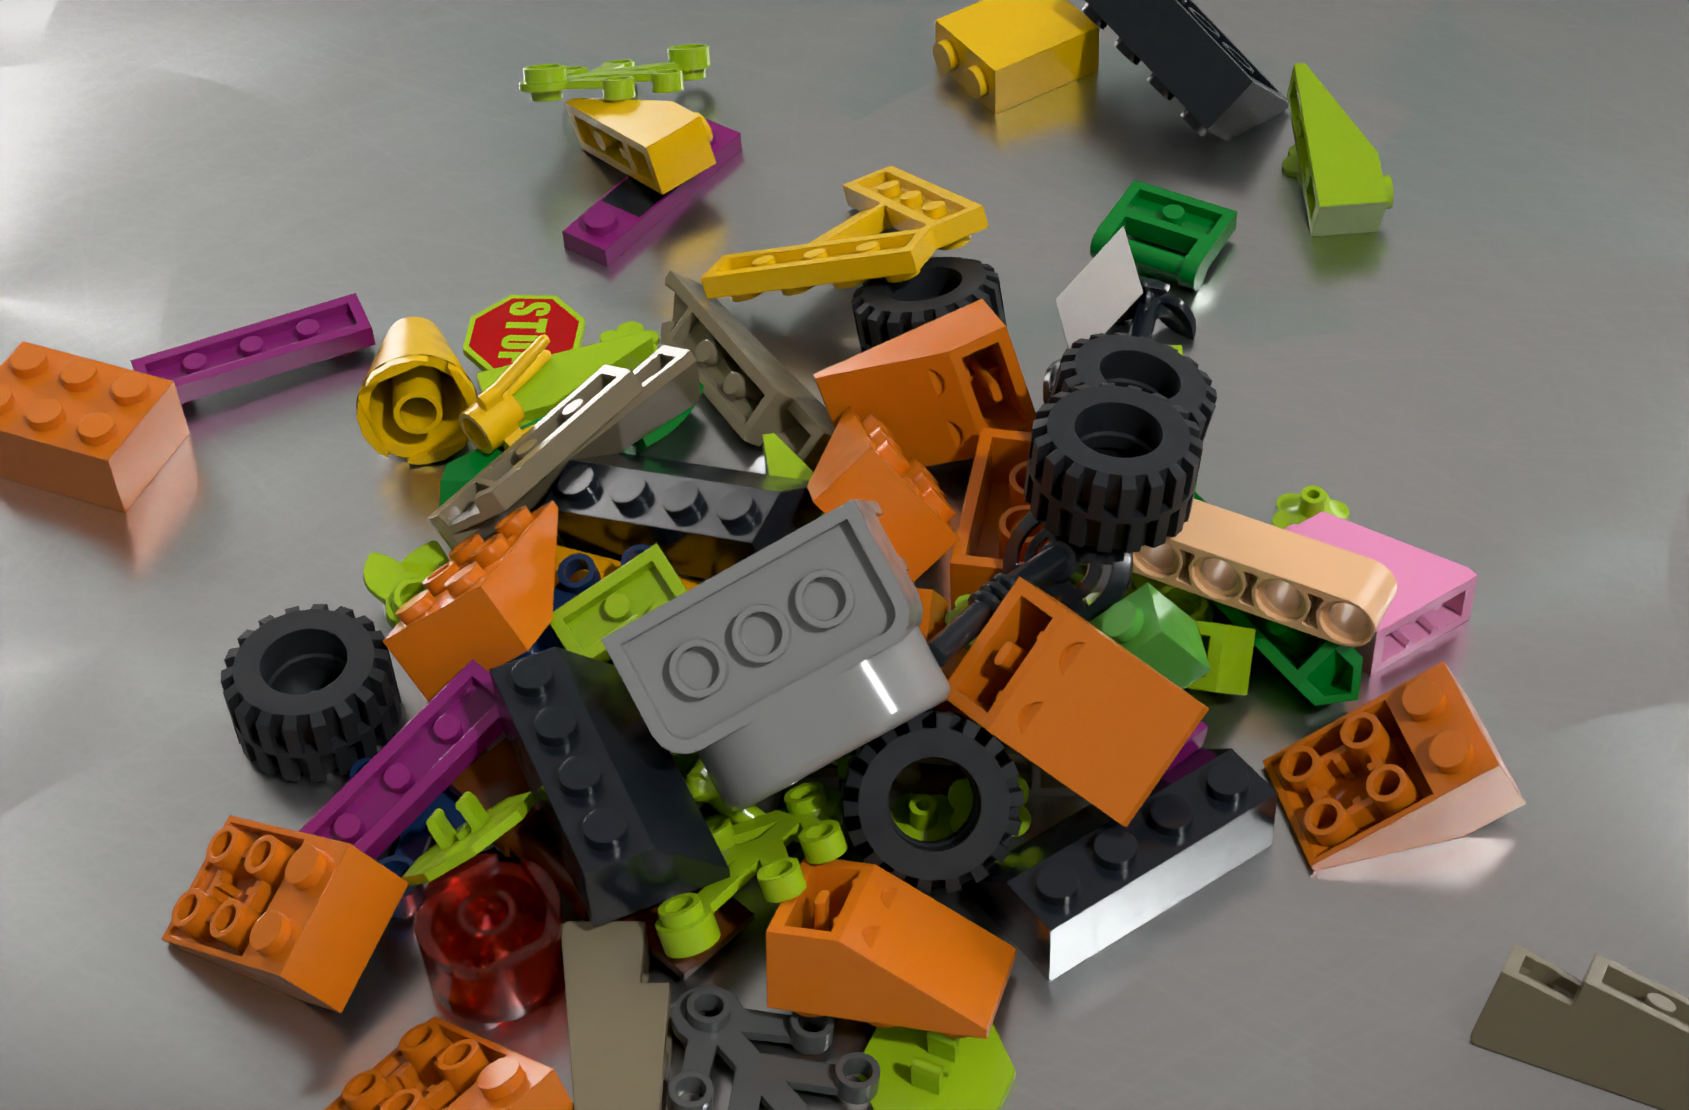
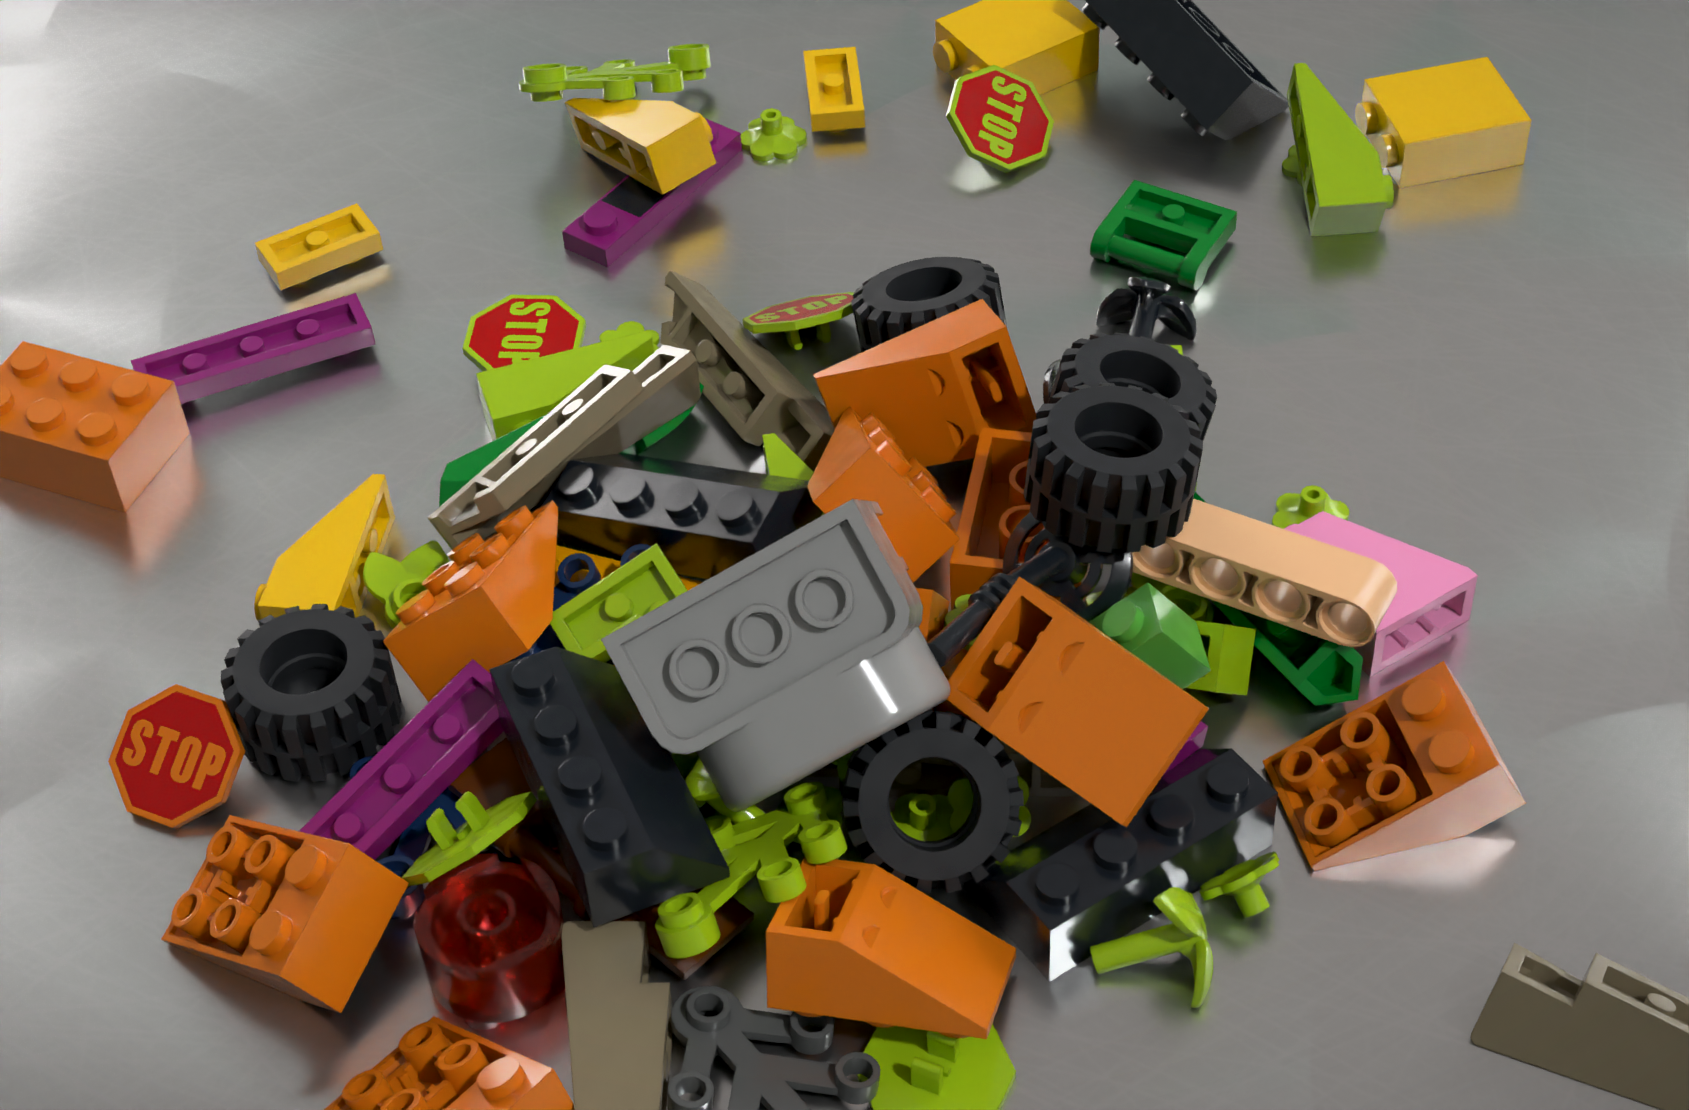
yellow cone [356,317,478,465] -> none
yellow plant [458,334,552,454] -> none
yellow plate [700,165,989,302] -> none
white sticker [1056,226,1143,349] -> none
none -> piece [108,684,245,829]
none -> yellow slope [254,474,395,621]
none -> yellow plate [255,203,383,290]
none -> lime plant [741,108,807,162]
none -> lime piece [742,292,854,350]
none -> yellow plate [803,47,865,132]
none -> piece [946,65,1054,173]
none -> lime plant [1090,887,1213,1008]
none -> lime plant [1199,851,1280,918]
none -> yellow brick [1355,57,1532,188]

